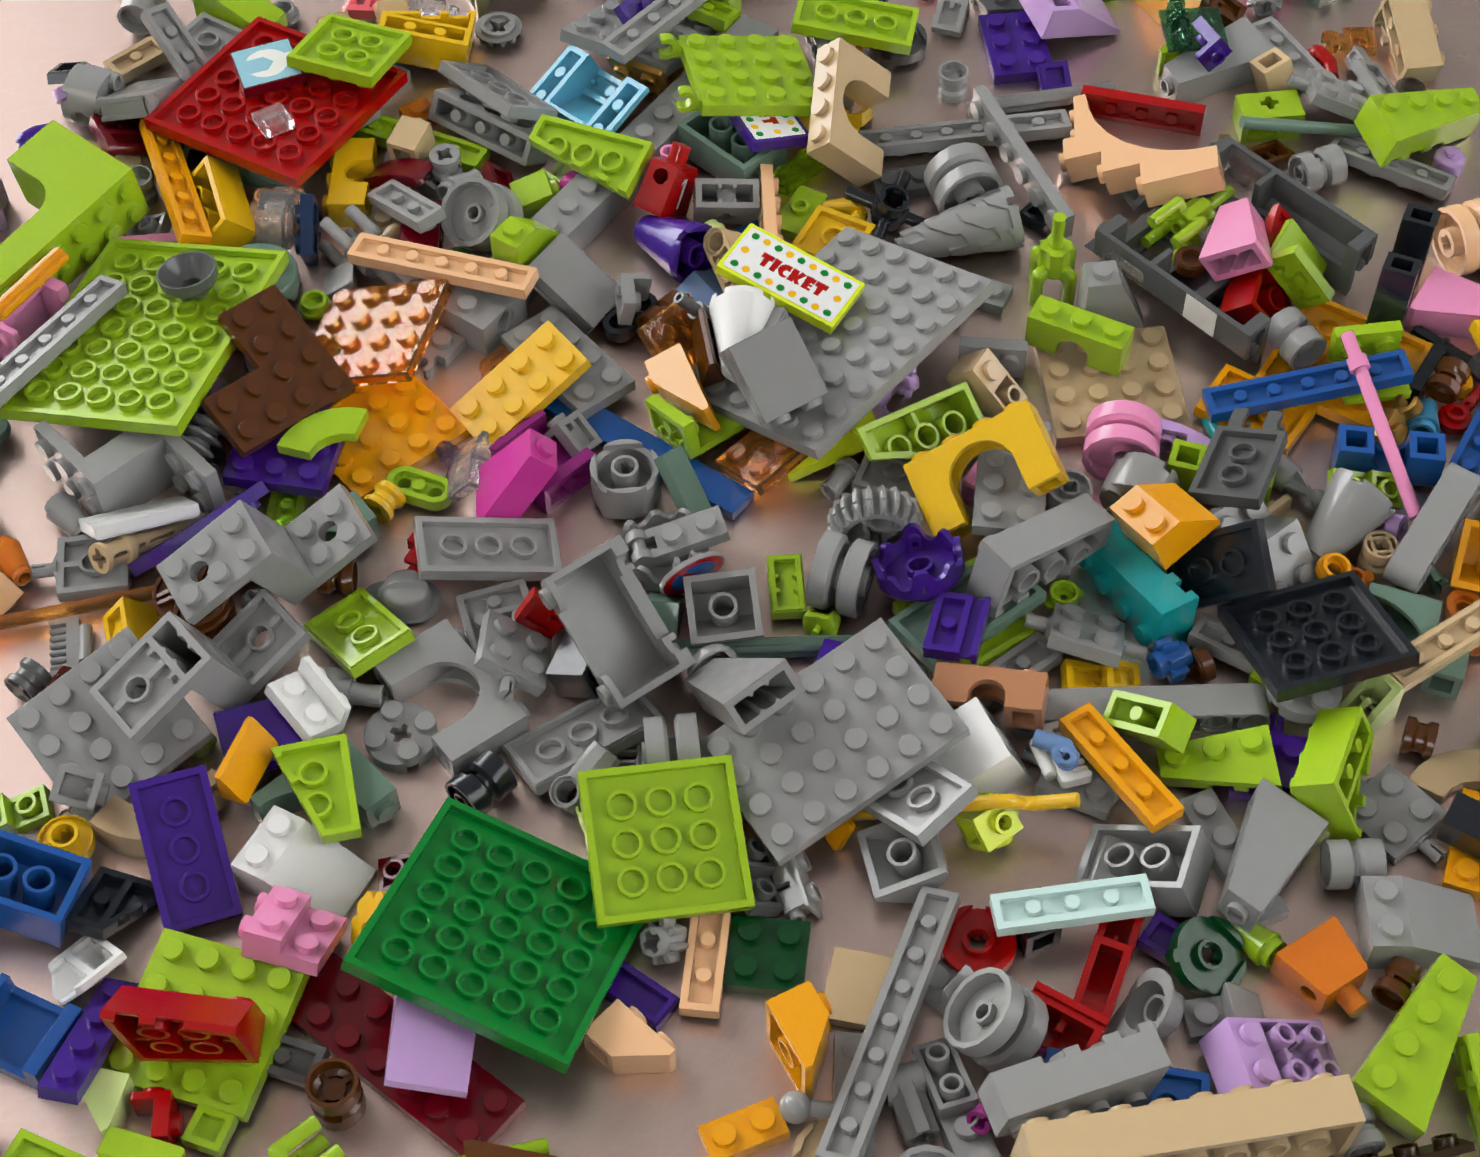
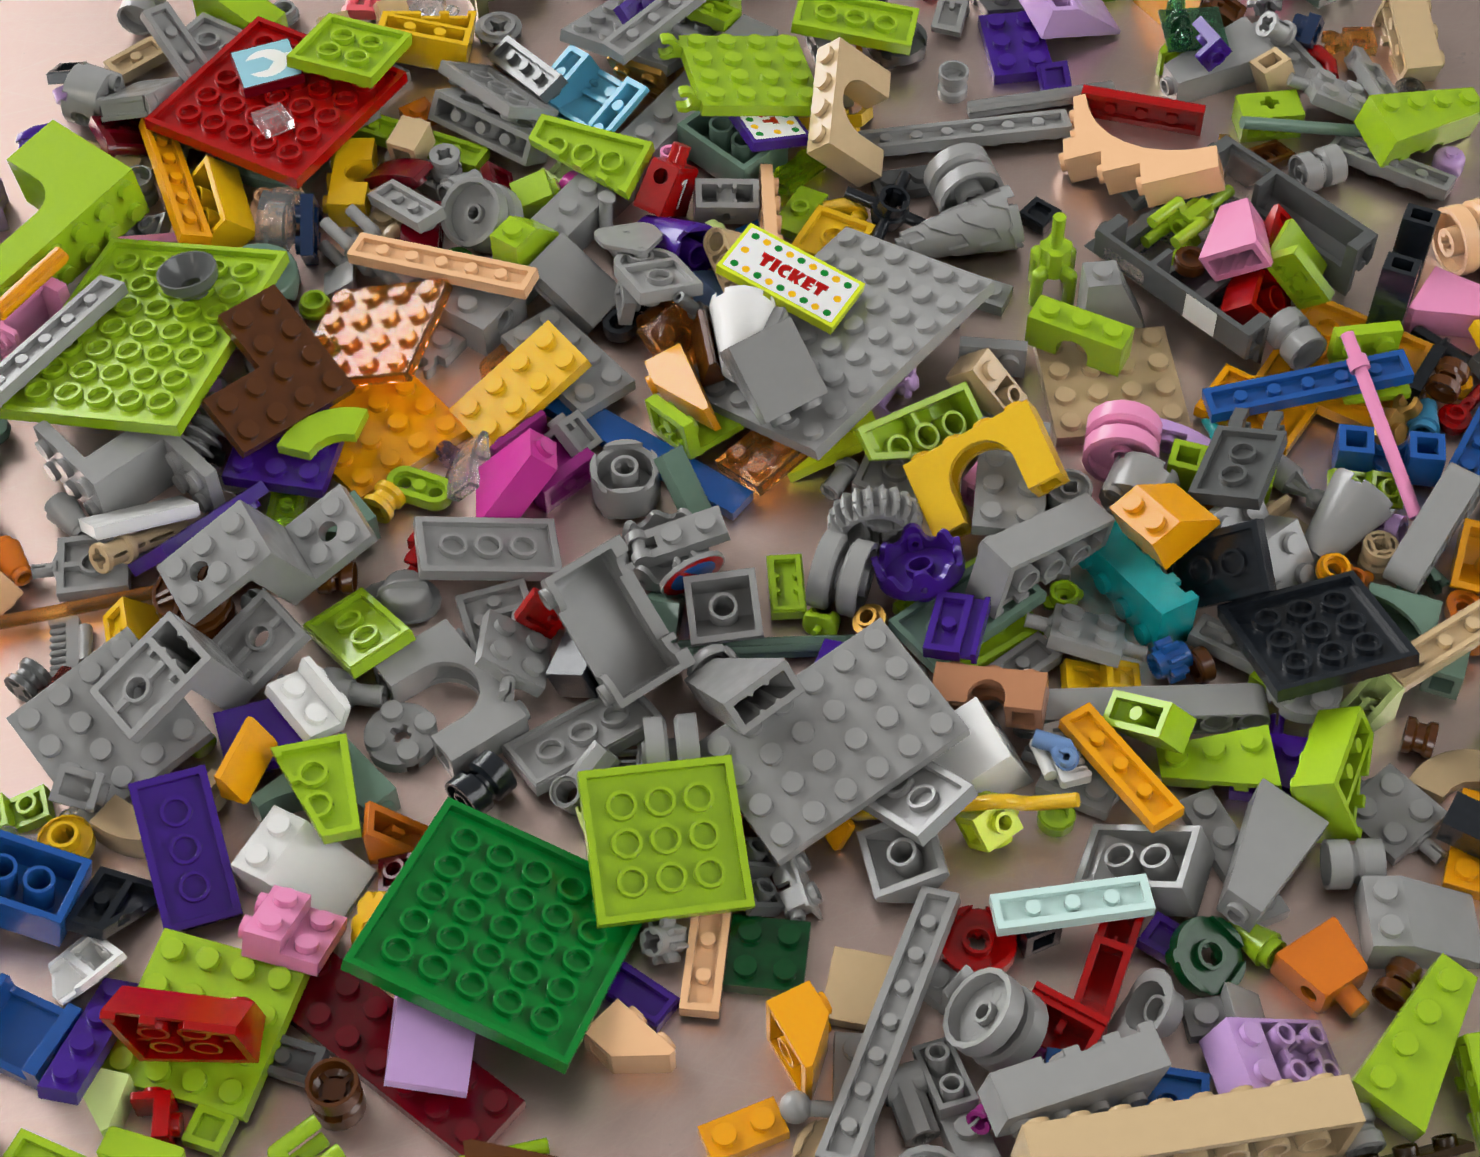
light grey plate [970,84,1075,238] -> none
none -> orange slope [362,801,429,865]
none -> plate [487,35,568,104]
none -> light grey plate [594,190,703,306]
none -> pearl gold plate [852,603,888,633]
none -> lime tile [1037,808,1076,837]
none -> light grey bush [1256,11,1297,47]
none -> dark blue bracket [1292,12,1325,49]

